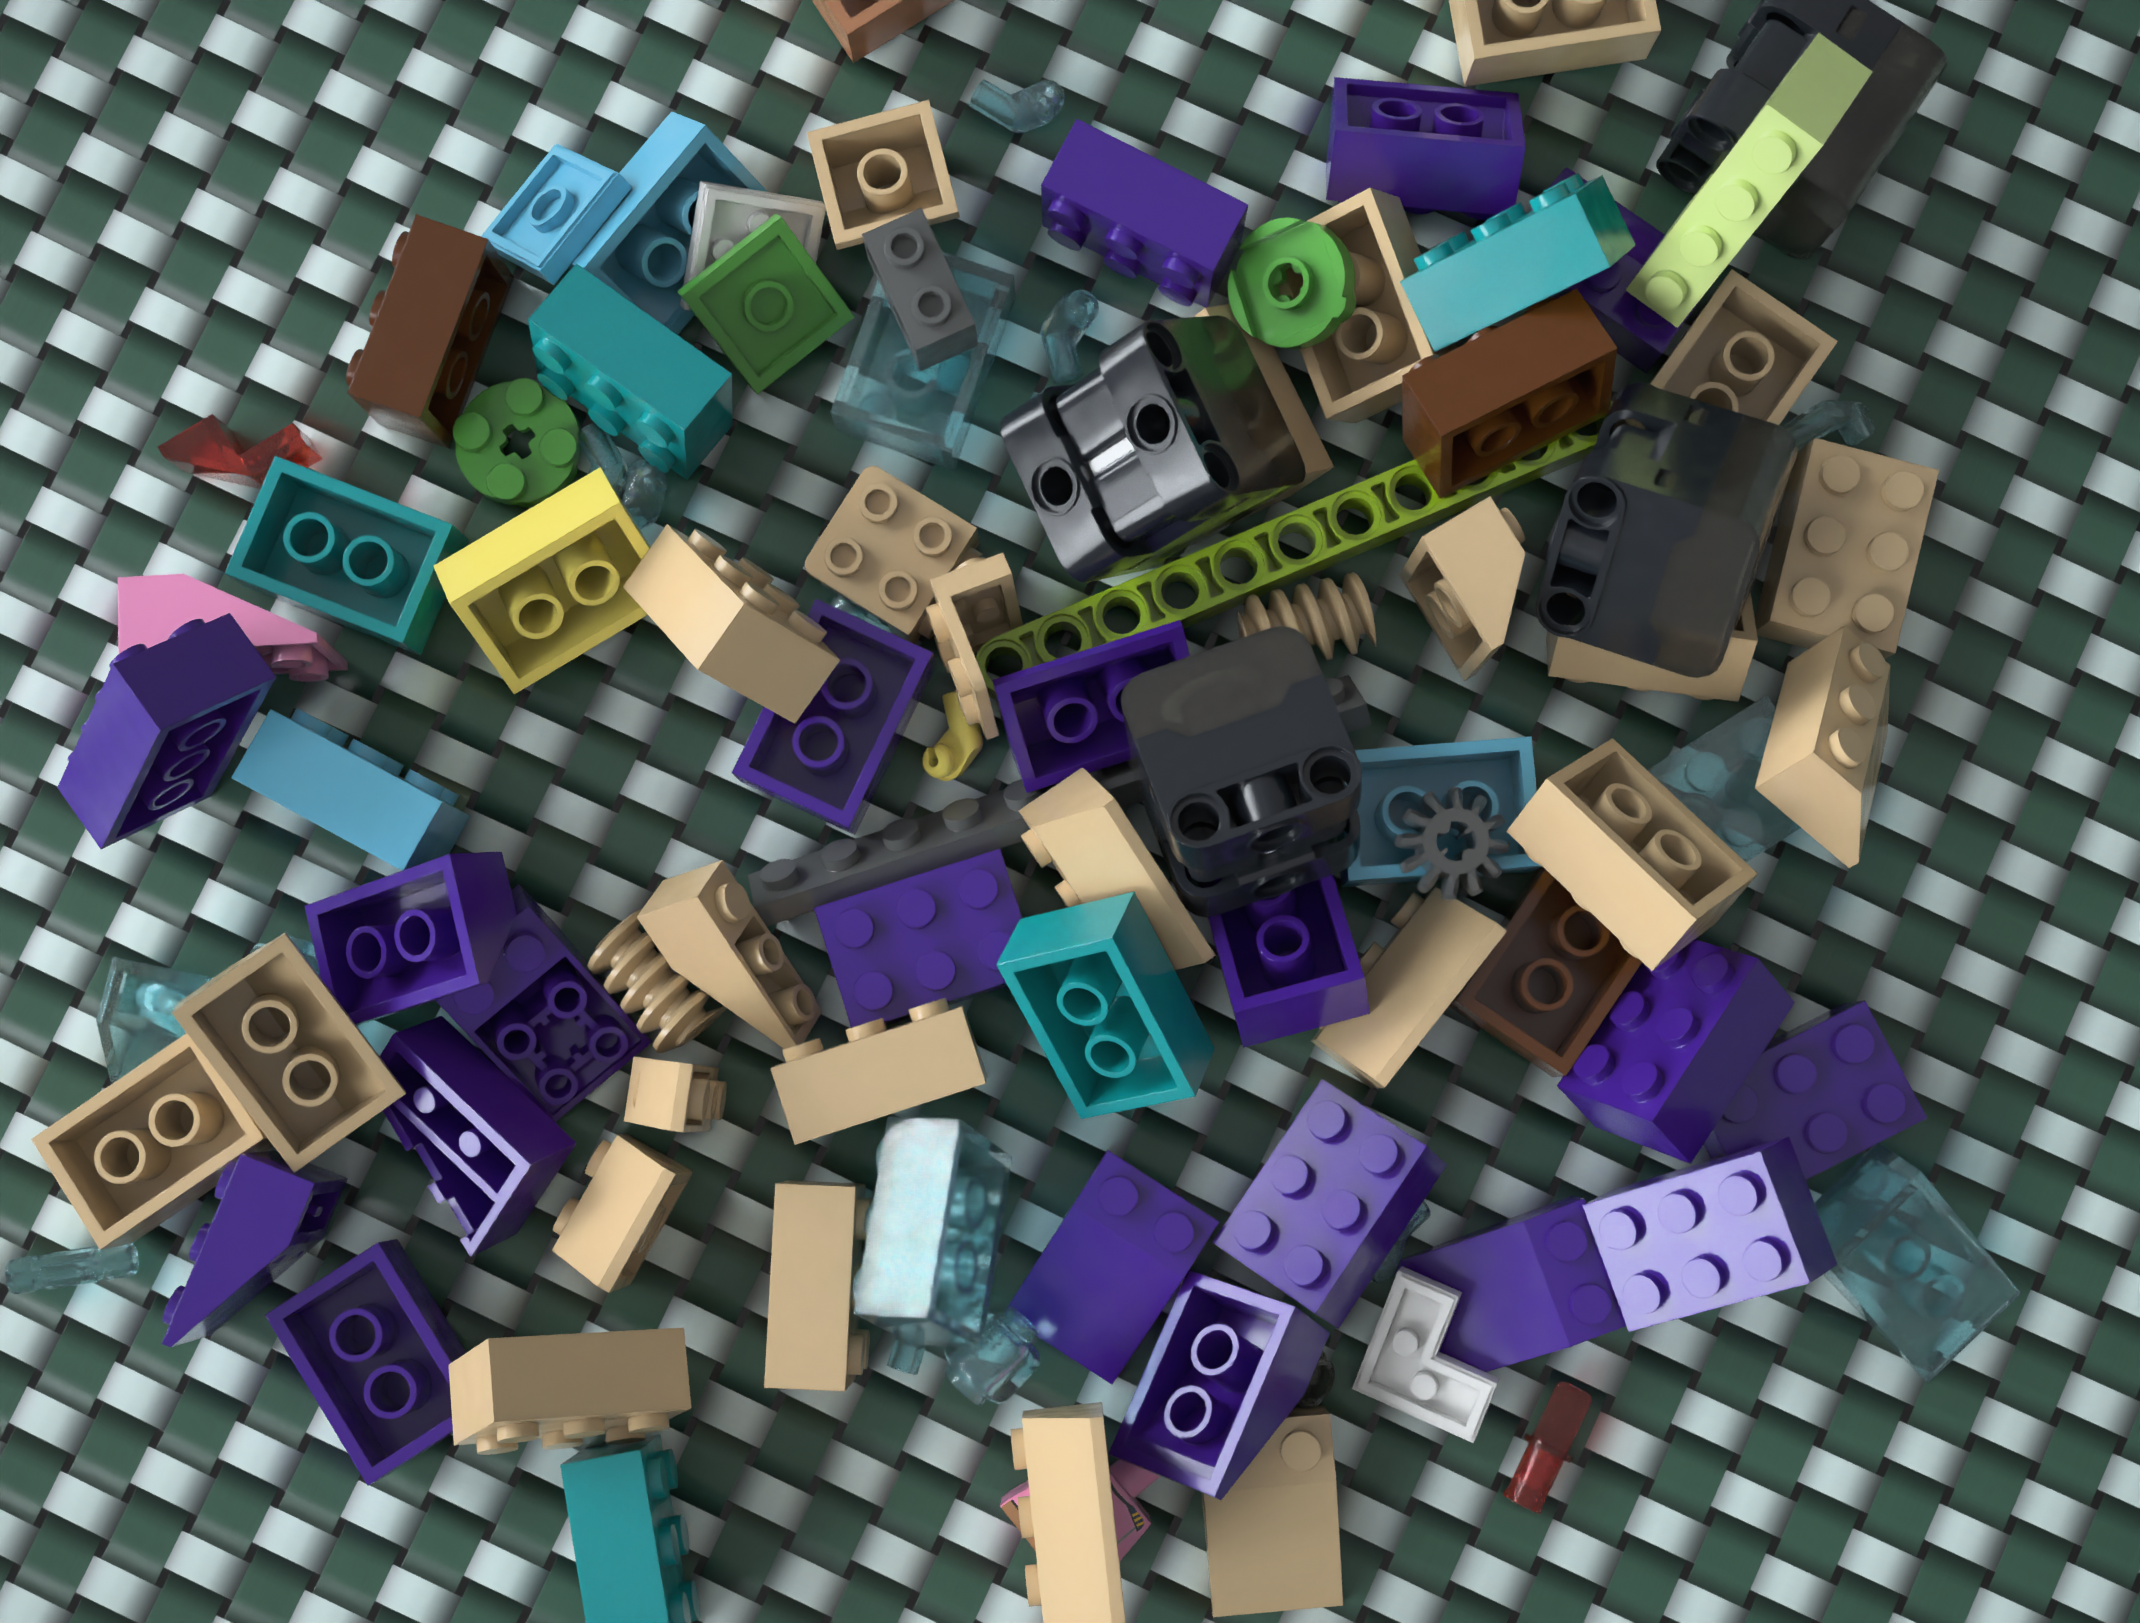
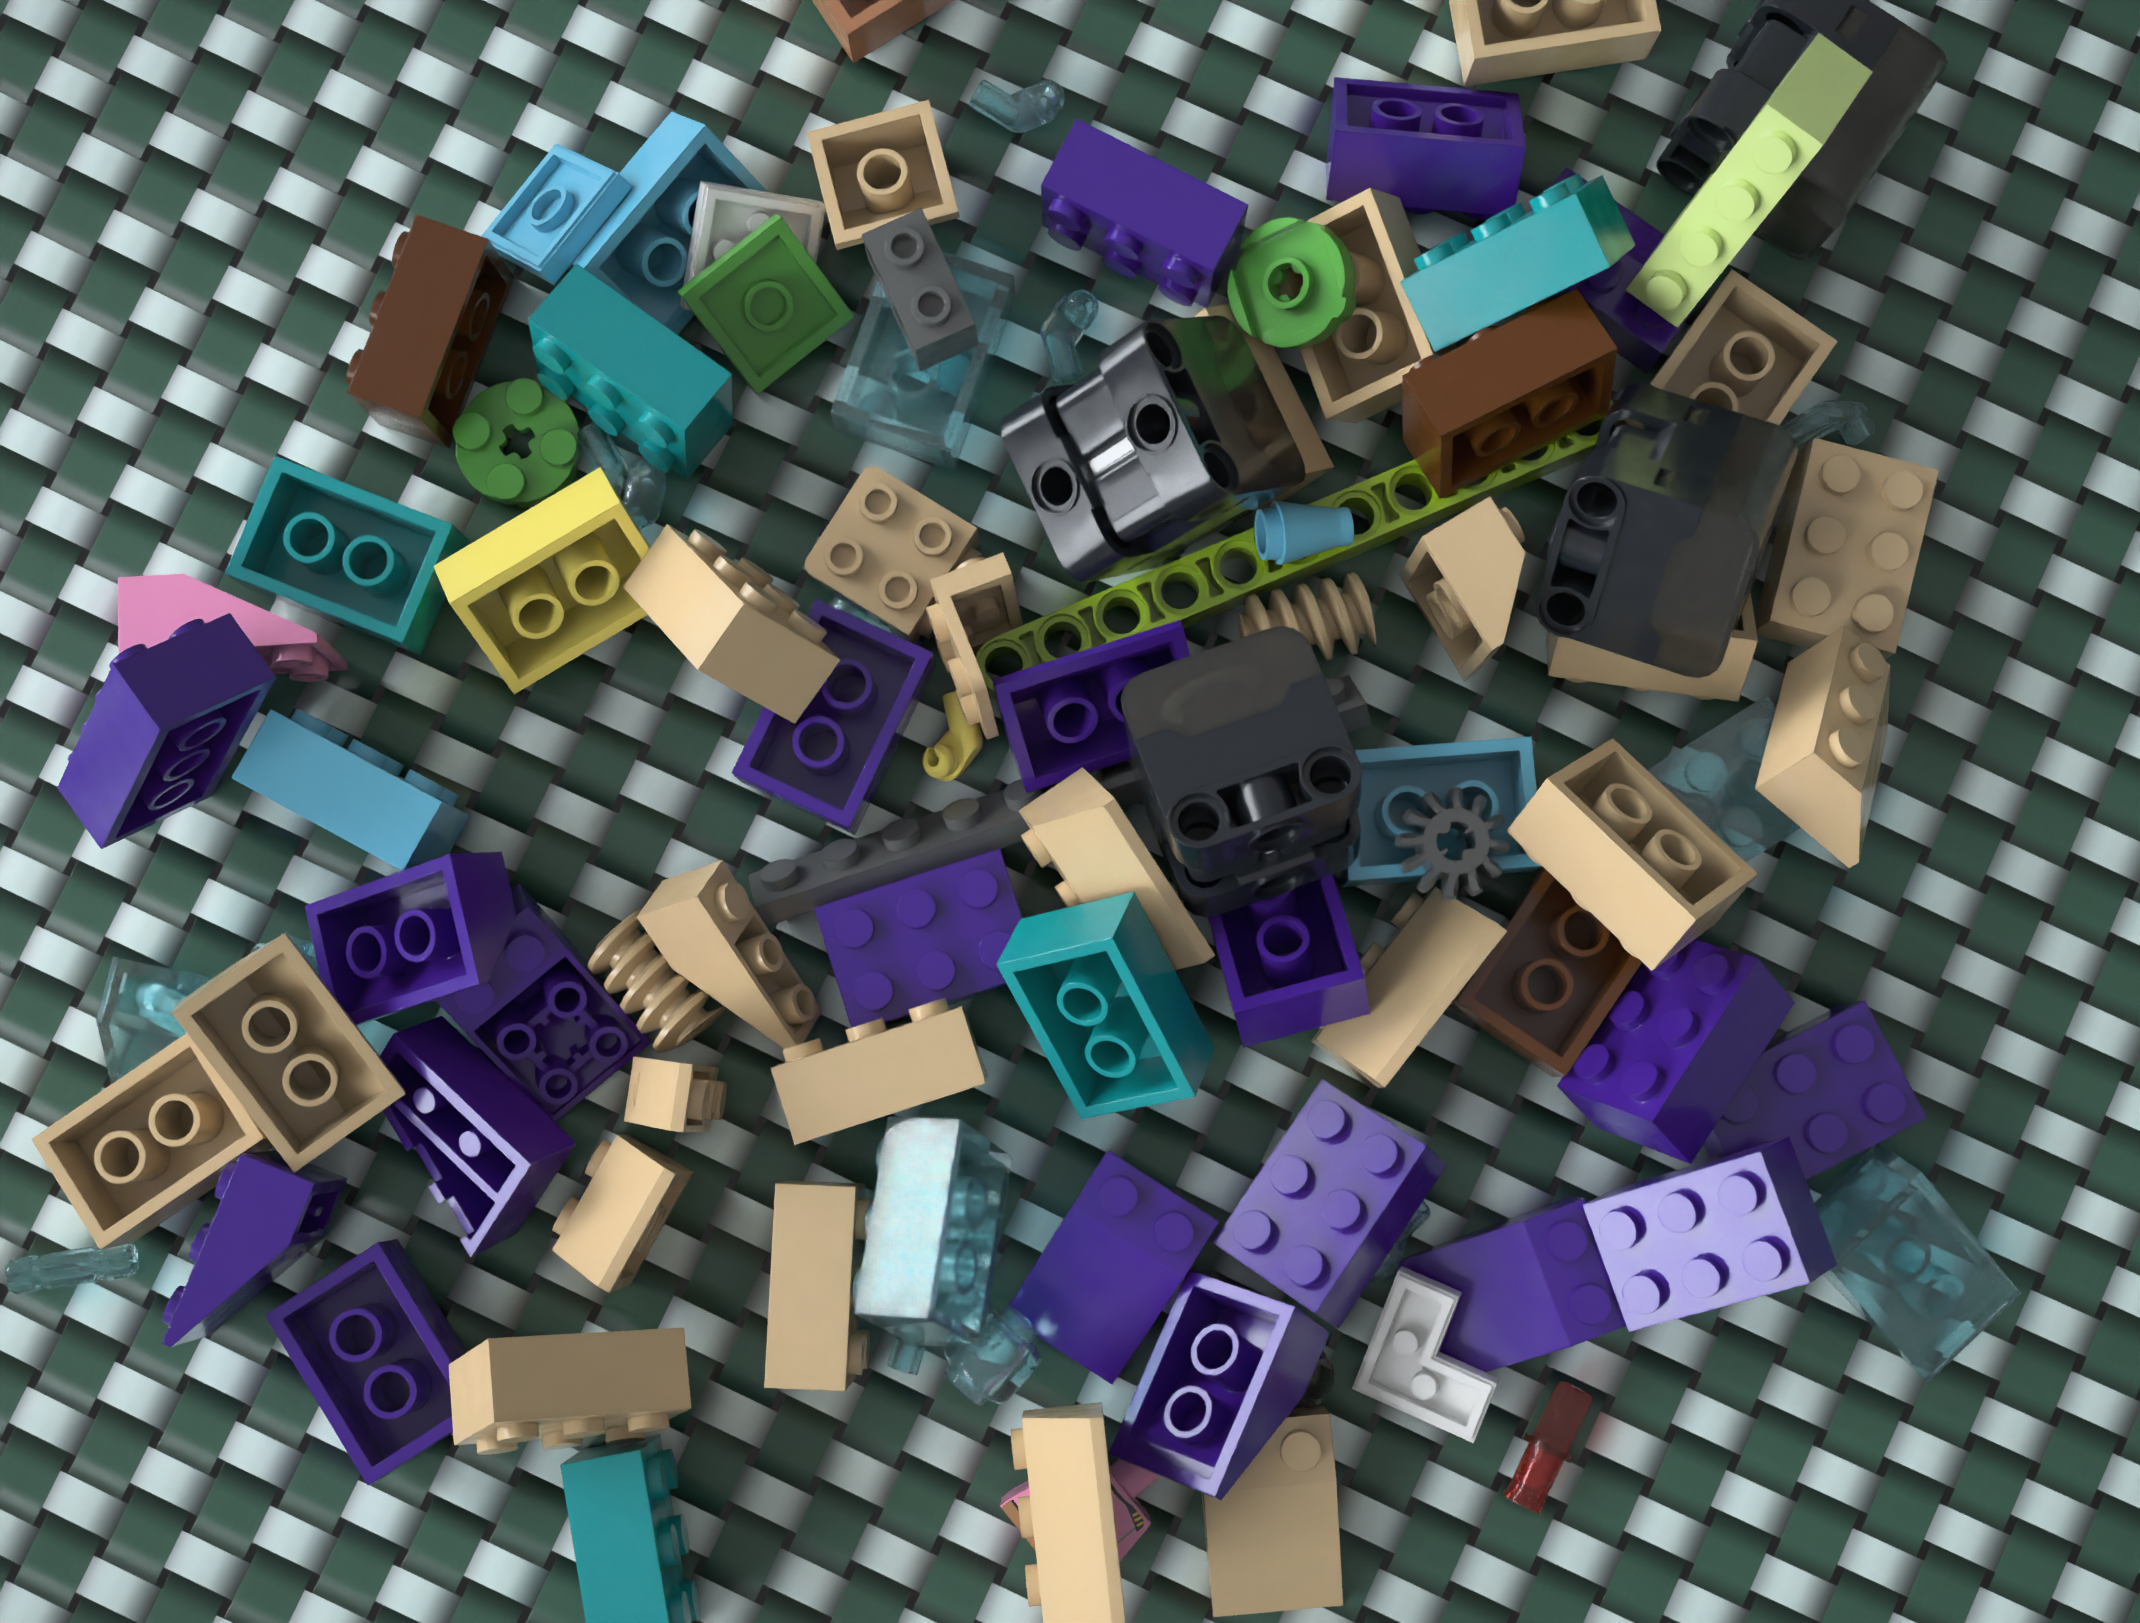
clear red slope [158,414,323,489] -> none
none -> medium azure cone [1254,501,1354,565]

